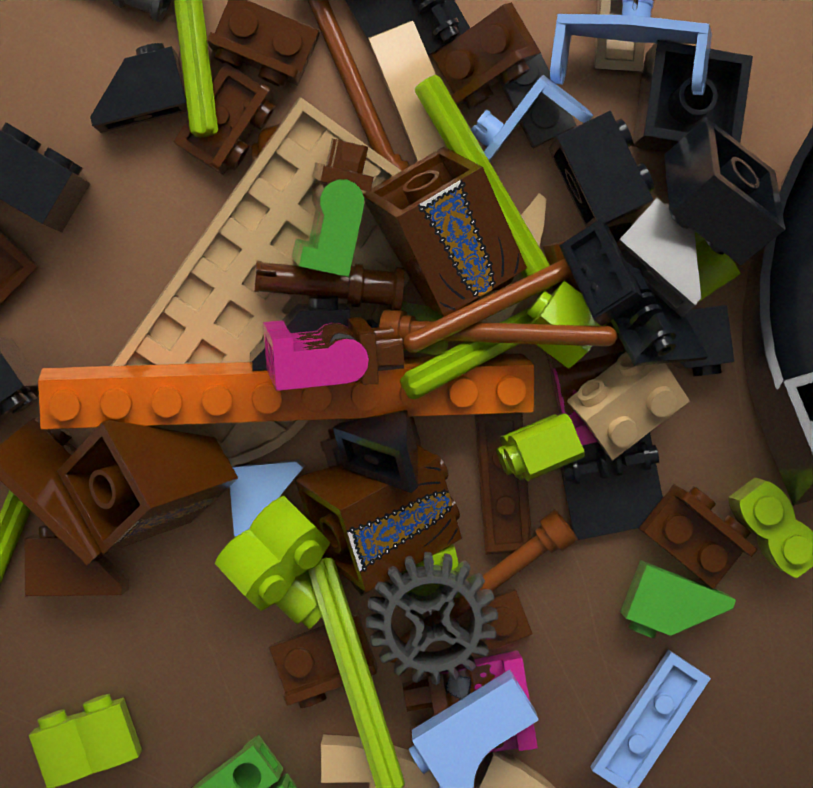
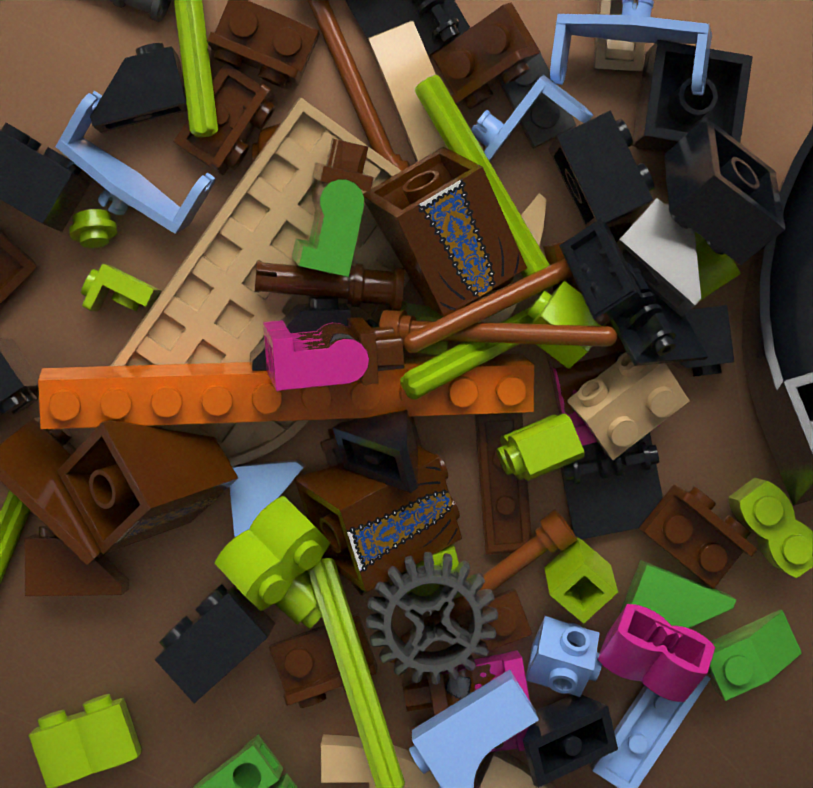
none -> light blue piece [55,91,216,234]
none -> lime plate [69,209,117,248]
none -> lime bracket [81,263,161,312]
none -> black brick [155,584,275,704]
none -> black slope [523,694,618,788]
none -> light blue brick [526,616,602,697]
none -> lime brick [544,537,618,624]
none -> dark pink brick [598,604,715,702]
none -> bright green slope [707,609,802,701]

